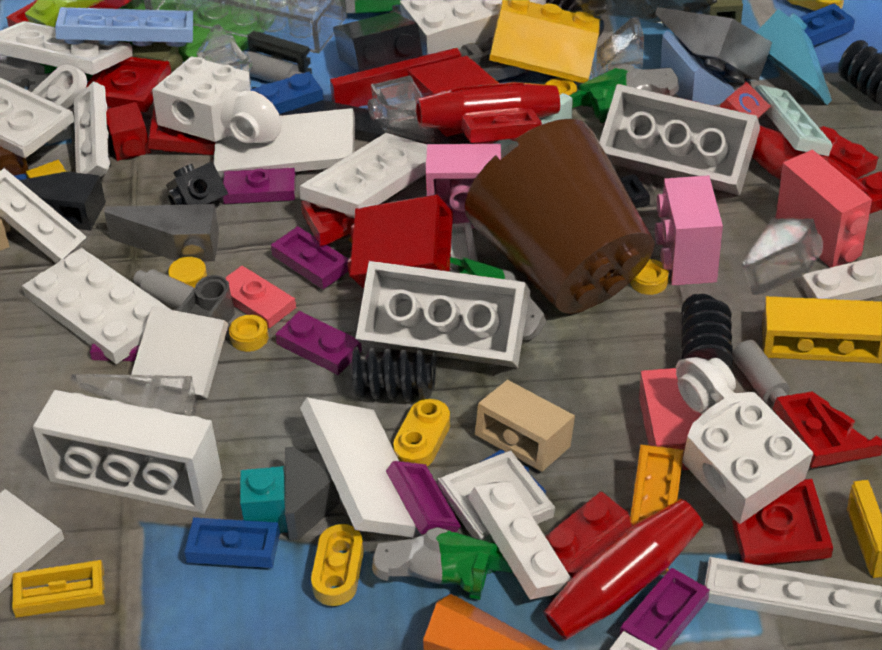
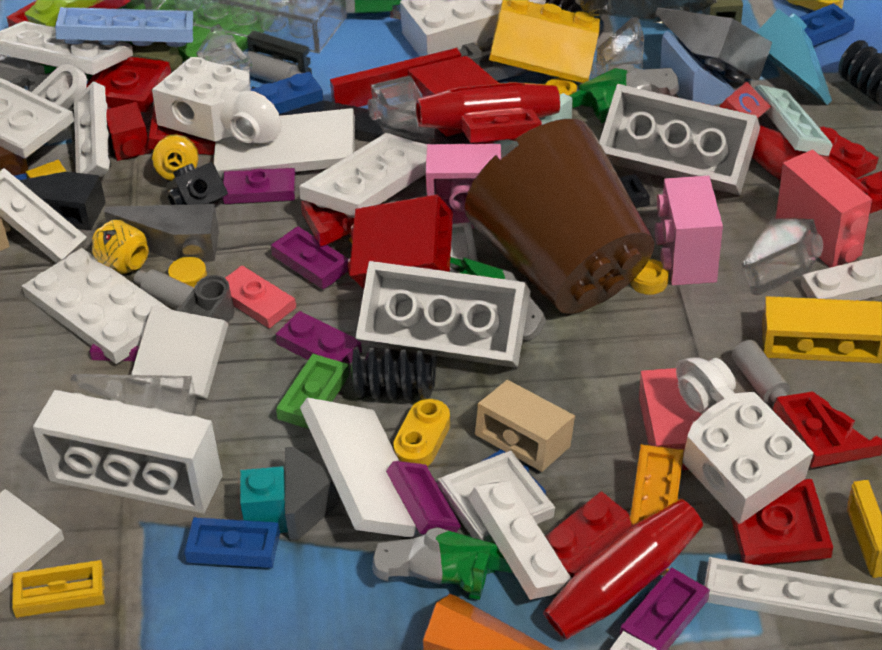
yellow tile [229,315,269,352] -> none
yellow plate [311,524,364,606] -> none
black brick [333,12,423,72] -> none
black piece [681,293,733,369] -> none
none -> yellow head [92,220,149,274]
none -> yellow head [152,134,199,181]
none -> bright green plate [276,354,350,429]

